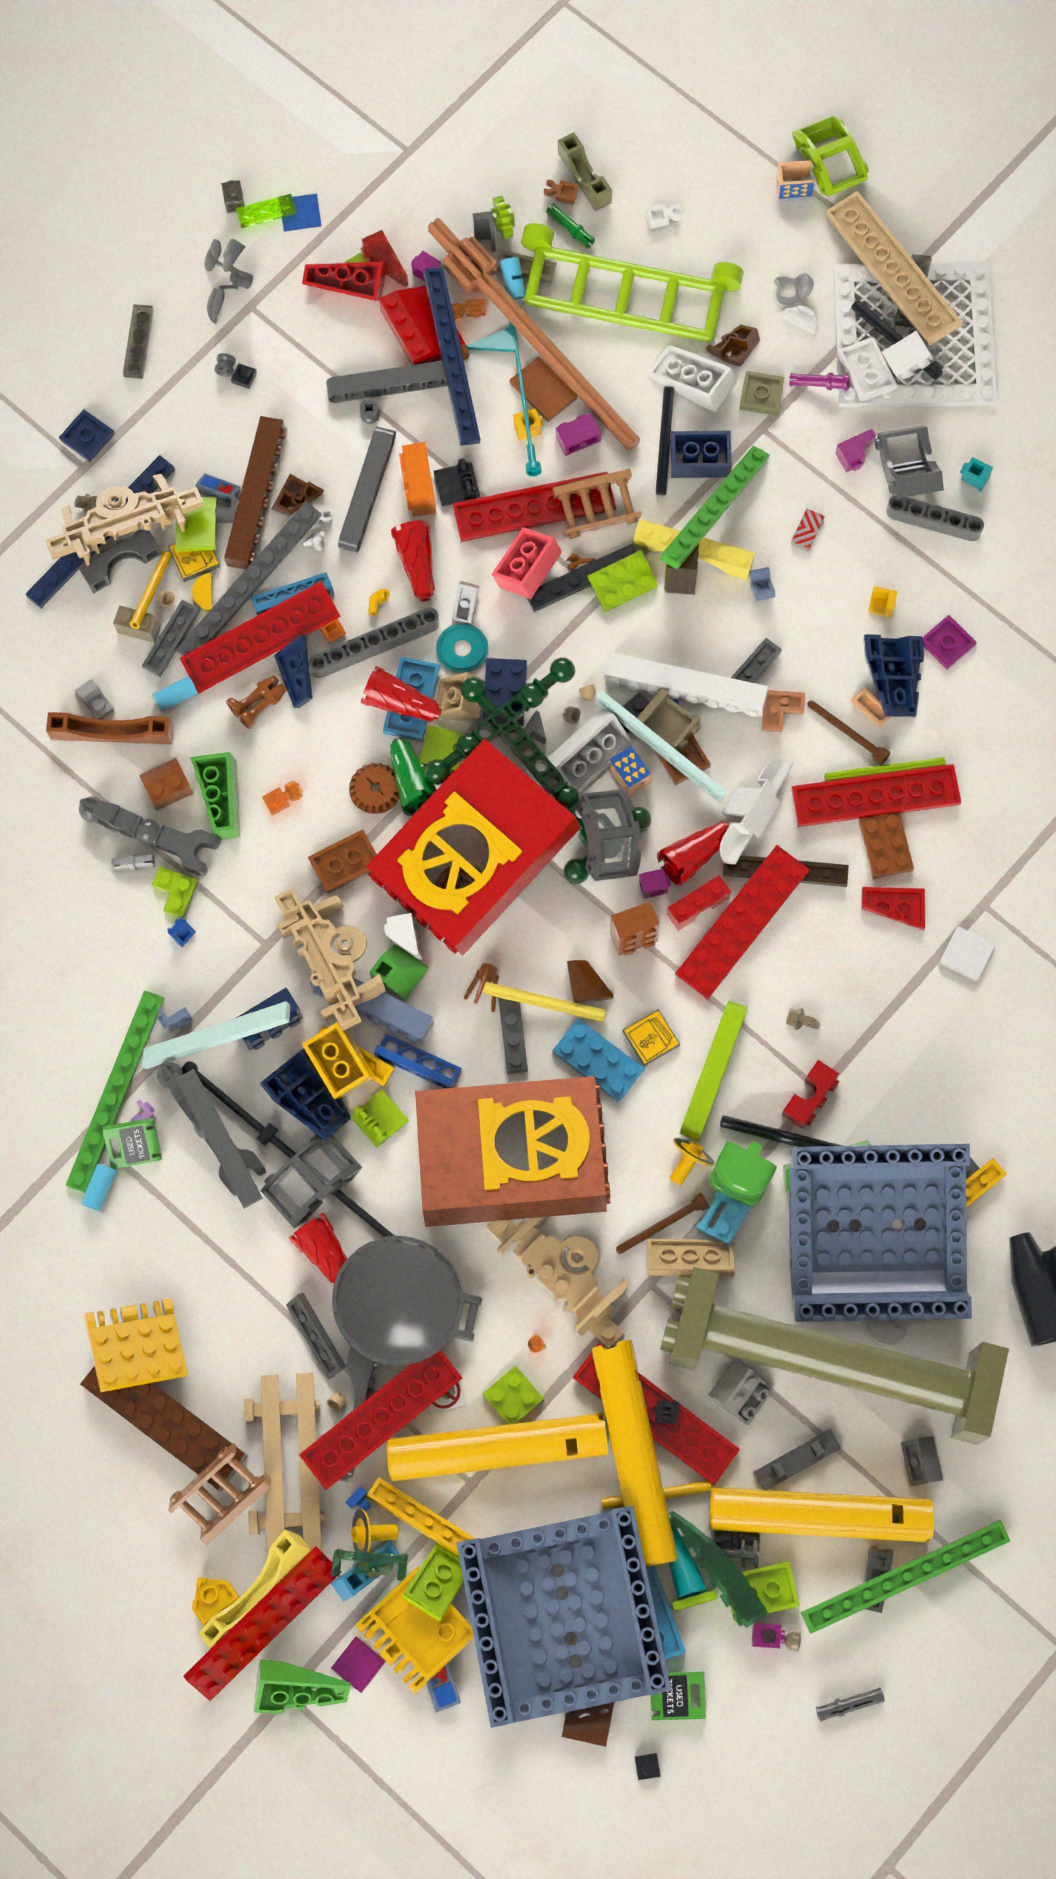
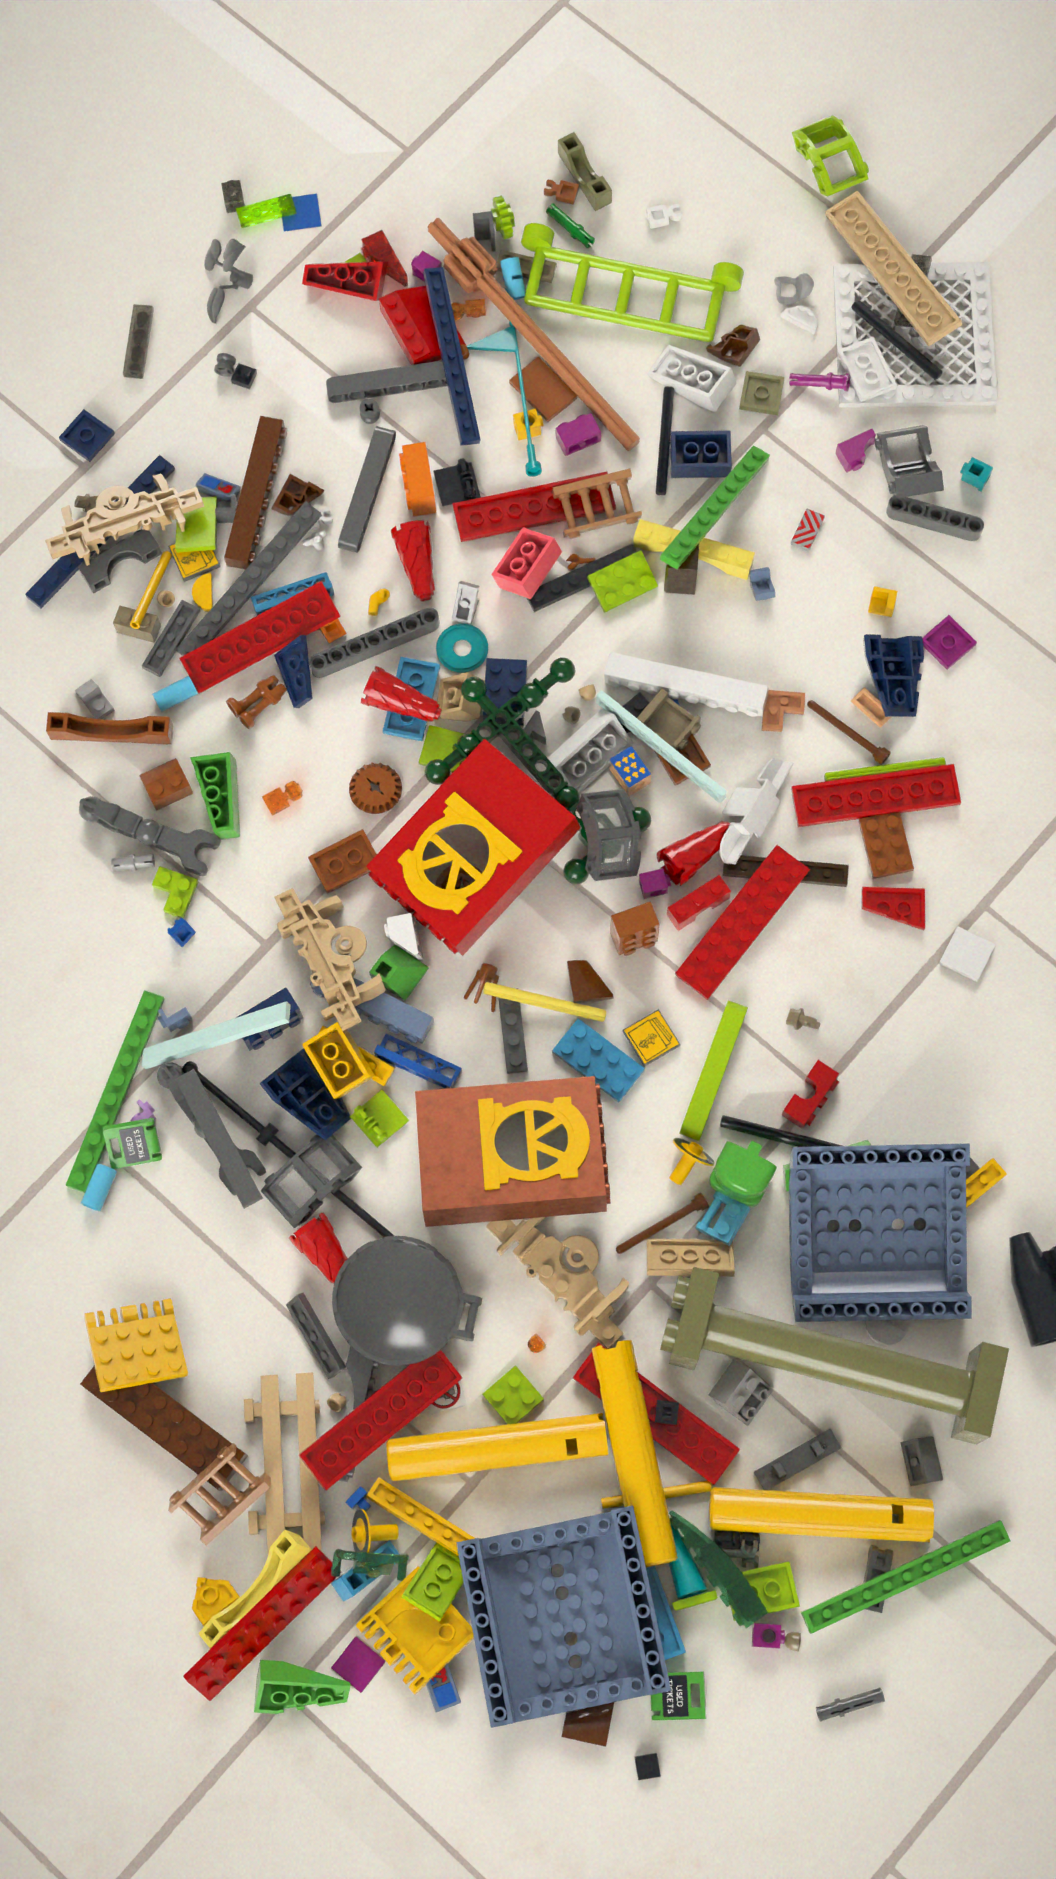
green cone [390,737,437,816] -> none
dark grey plate [731,638,782,683] -> none
light nougat piece [776,160,814,199] -> none
white slope [882,331,933,380] -> none

